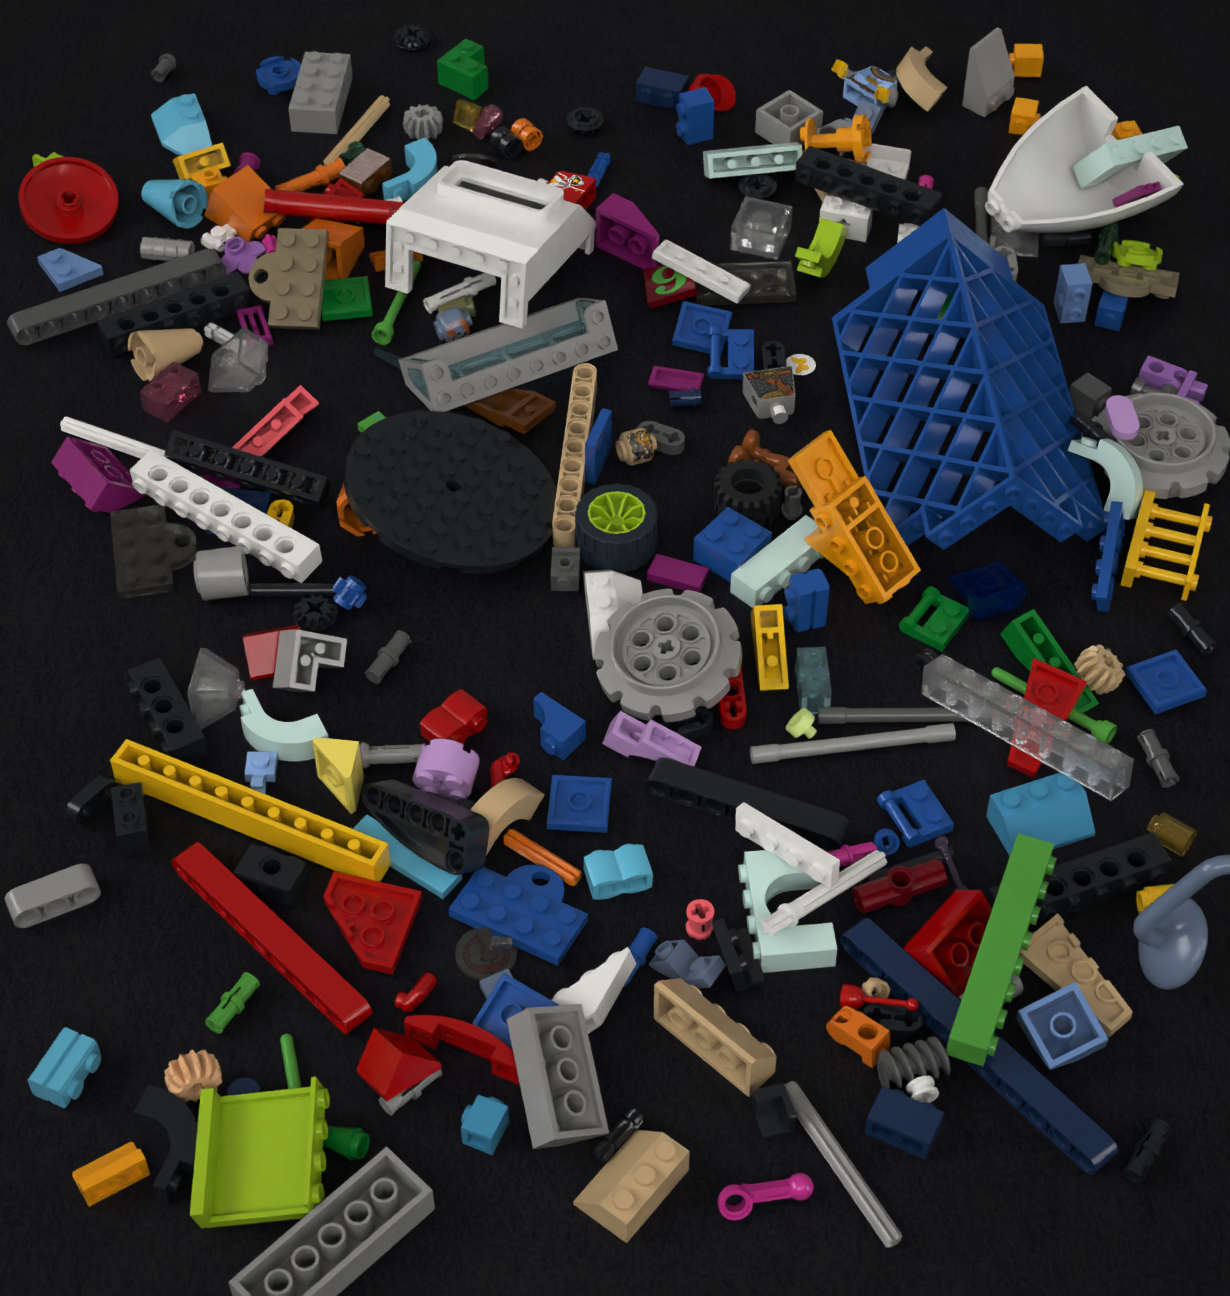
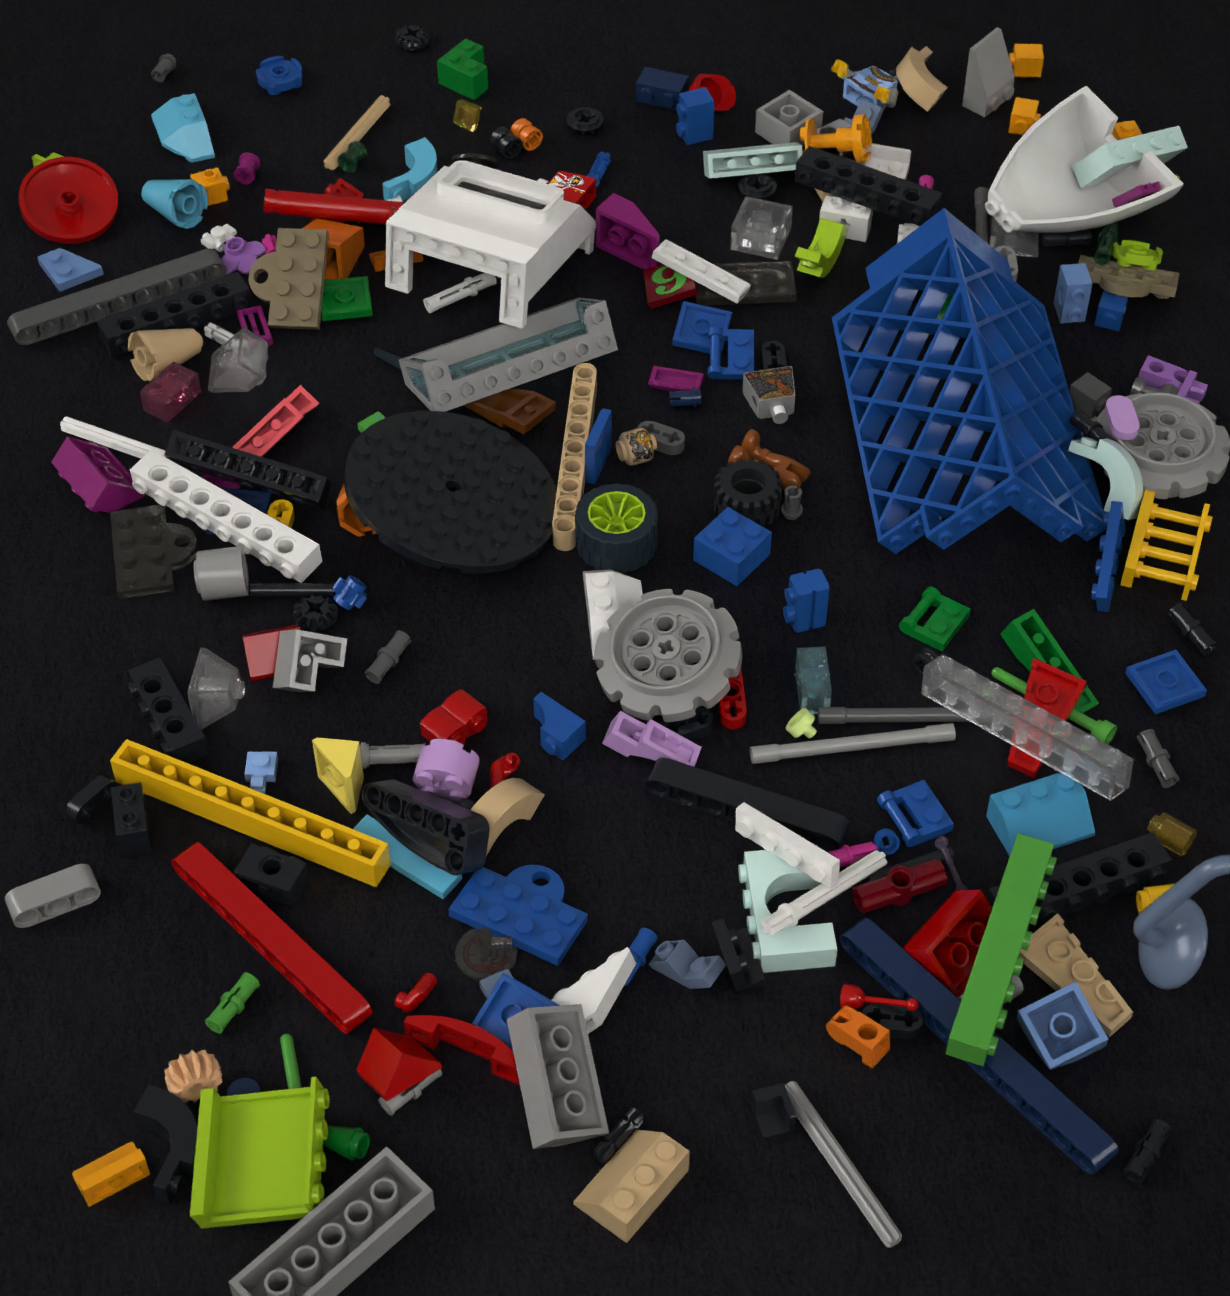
medium azure brick [28,1027,101,1108] -> none
light grey axle [140,237,195,262] -> none
yellow brick [173,143,231,179] -> none
orange slope [205,165,286,242] -> none
light aqua arch [239,689,328,761] -> none
orange pin [275,157,345,192] -> none
light grey brick [289,51,353,134] -> none
red plate [323,872,422,975] -> none
brick [339,148,393,198] -> none
bright green piece [372,260,421,345] -> none
light grey gear [403,104,443,140] -> none
sand blue head [433,306,473,343] -> none
olive cone [438,295,476,317] -> none
dark azure brick [461,1095,509,1155] -> none
clear pink cone [472,105,503,139] -> none
orange axle [503,829,582,886] -> none
blue plate [547,775,612,833] -> none
dark grey brick [551,547,580,592] -> none
medium azure brick [584,844,653,900] -> none
magenta tile [647,554,709,593] -> none
tan slope [654,978,777,1097] -> none
coral bush [686,899,715,940] -> none
dark pink piece [718,1173,814,1220] -> none
light aqua brick [730,515,824,608] -> none
yellow slope [751,604,789,691] -> none
white sticker [786,354,816,375] -> none
light orange wedge [787,430,921,604] -> none
tan hinge [861,977,890,998] -> none
dark blue brick [865,1086,944,1160] -> none
dark grey piece [877,1036,950,1089] -> none
white bush [906,1076,939,1103] -> none
clear blue slope [949,561,1027,620] -> none
tan gear [1074,644,1125,695] -> none

